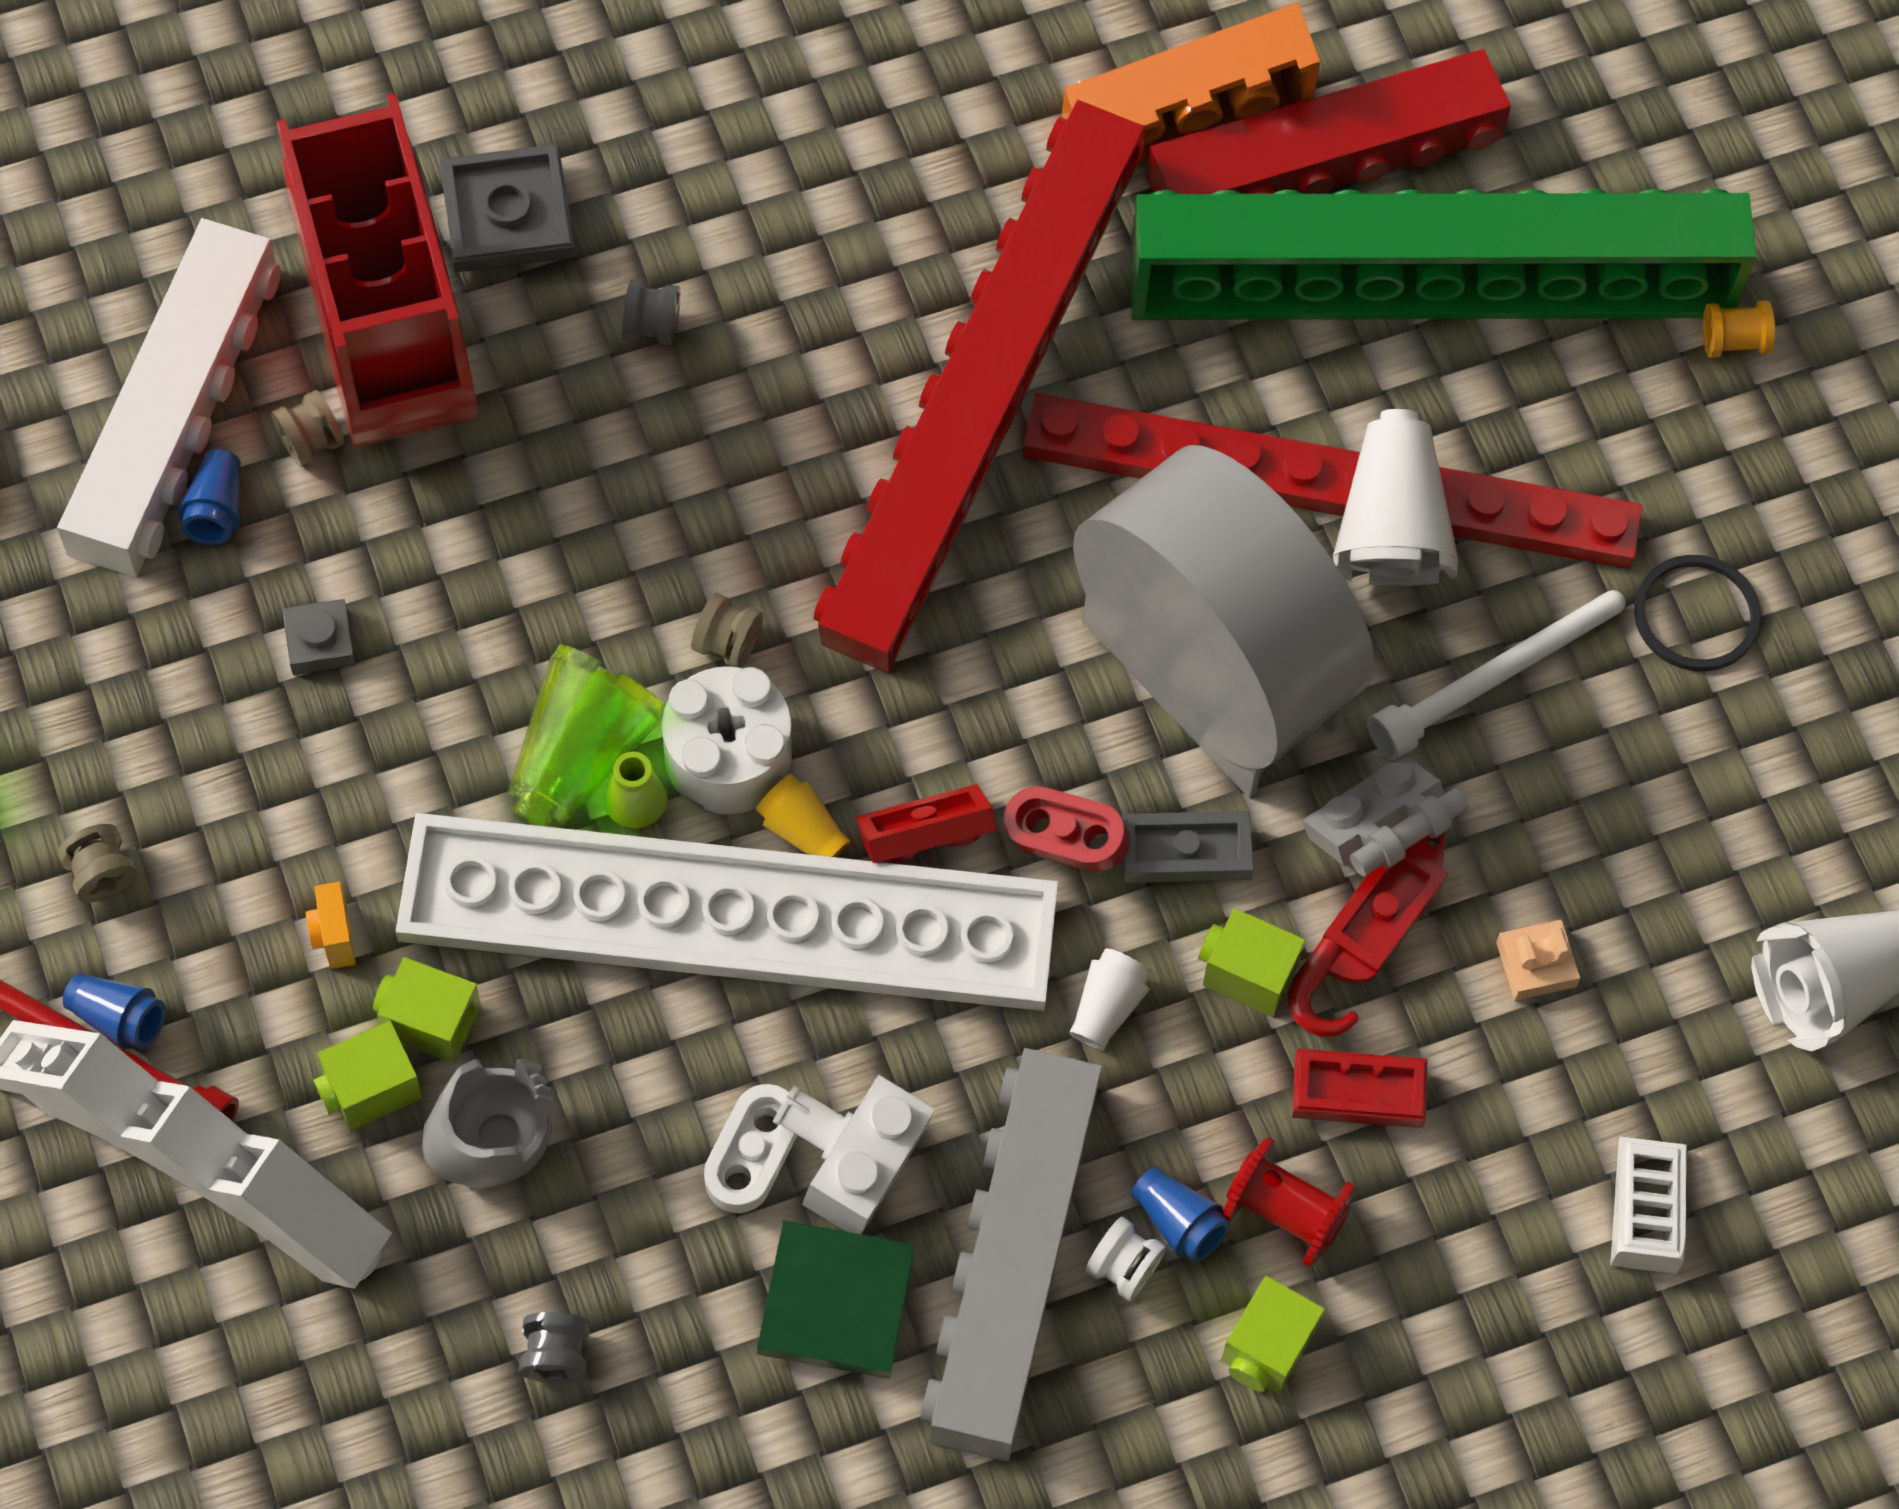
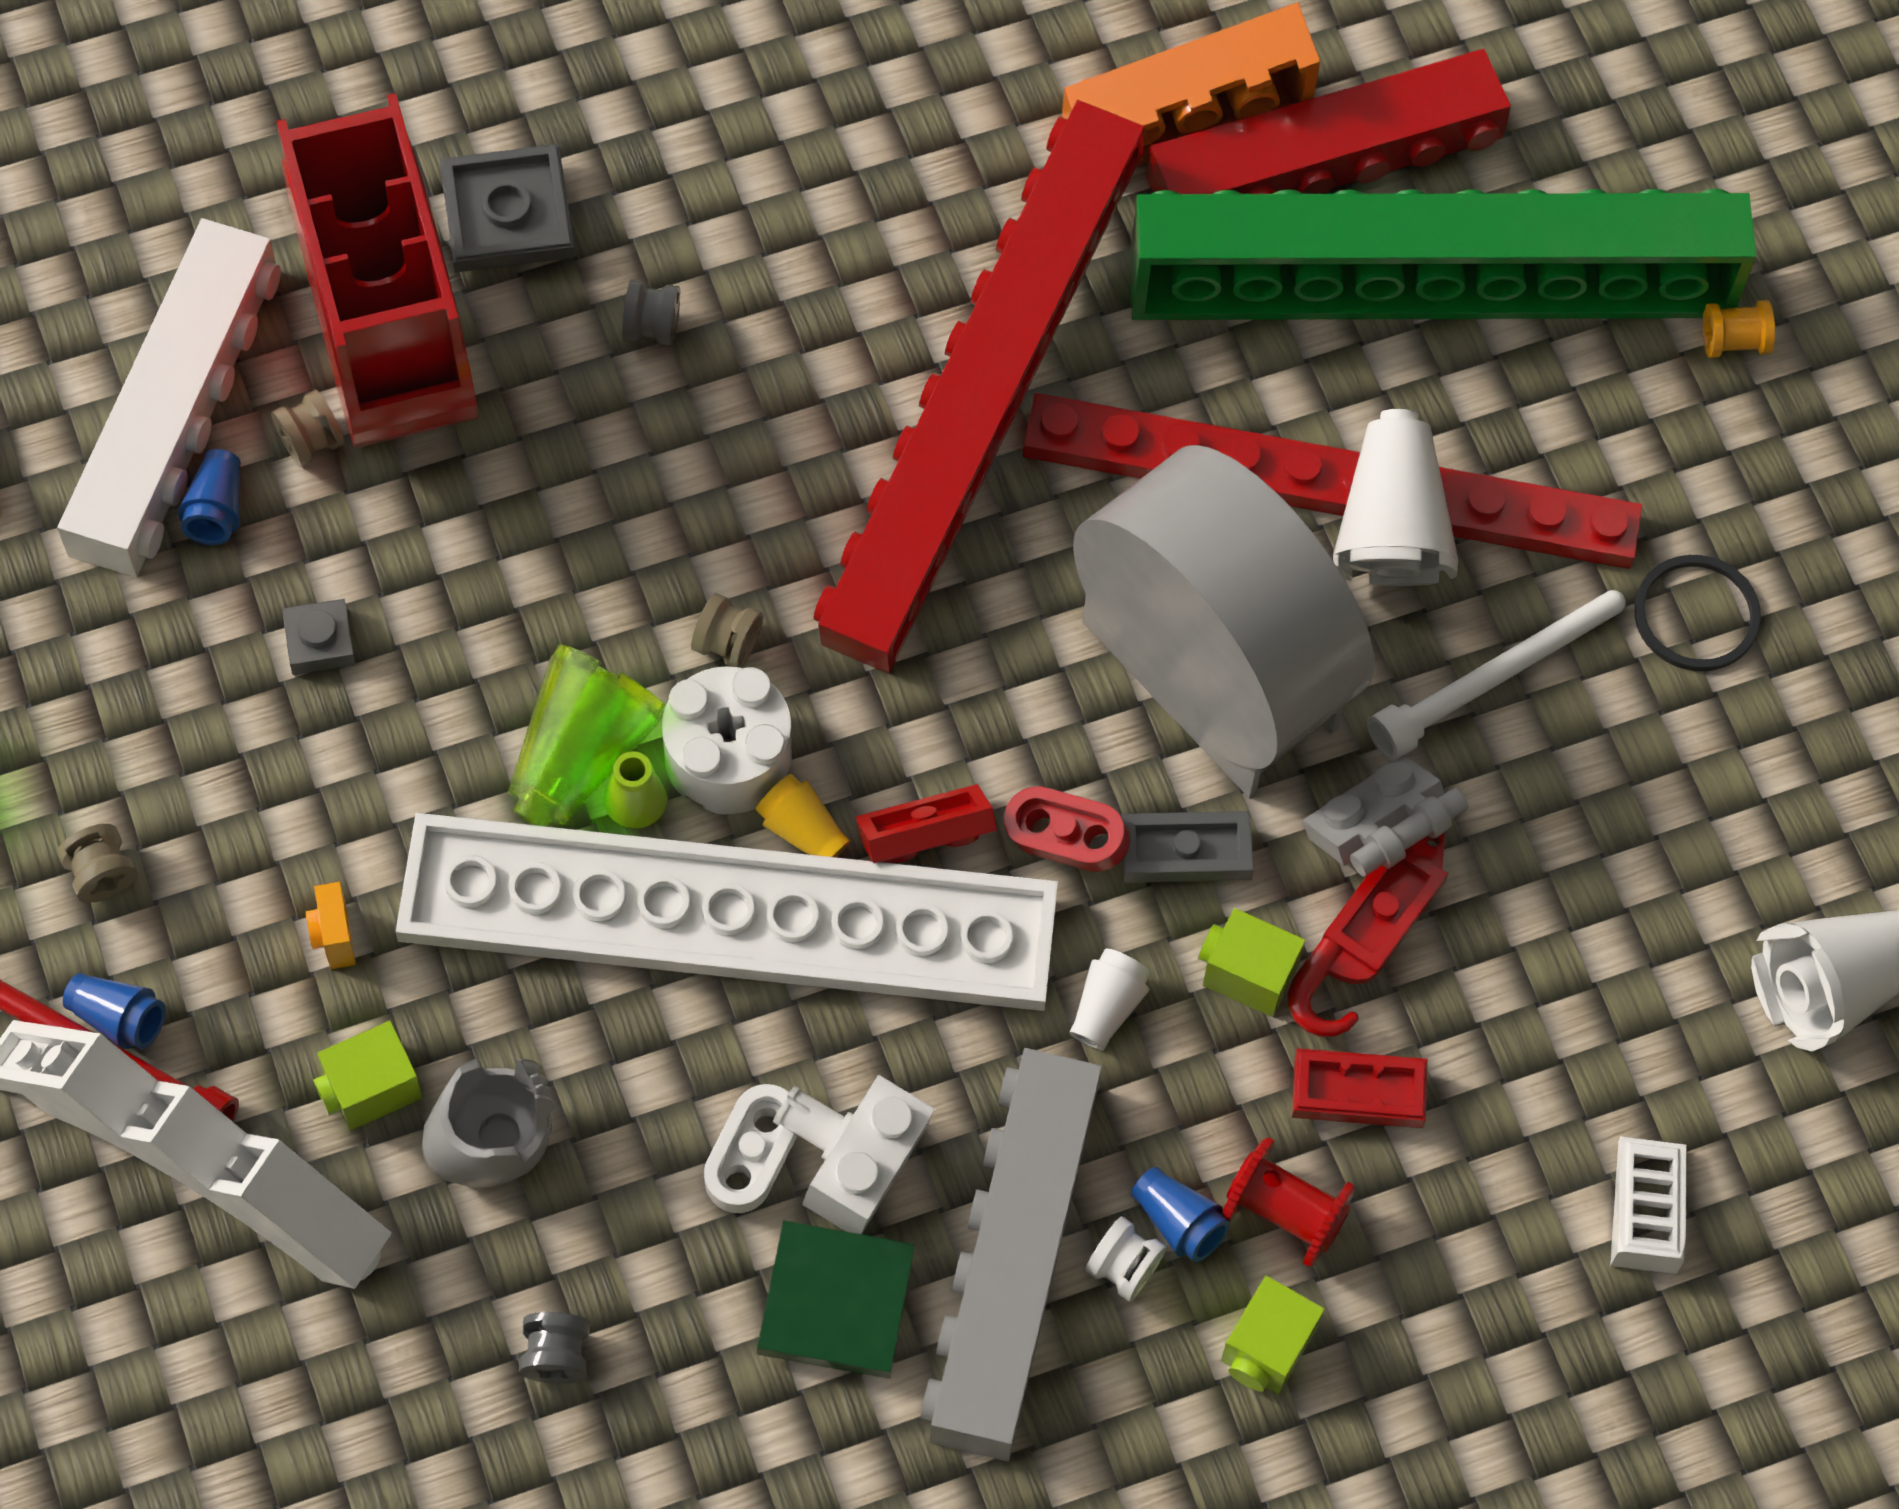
lime brick [373,957,481,1064] -> none
light nougat tile [1496,919,1580,1001] -> none

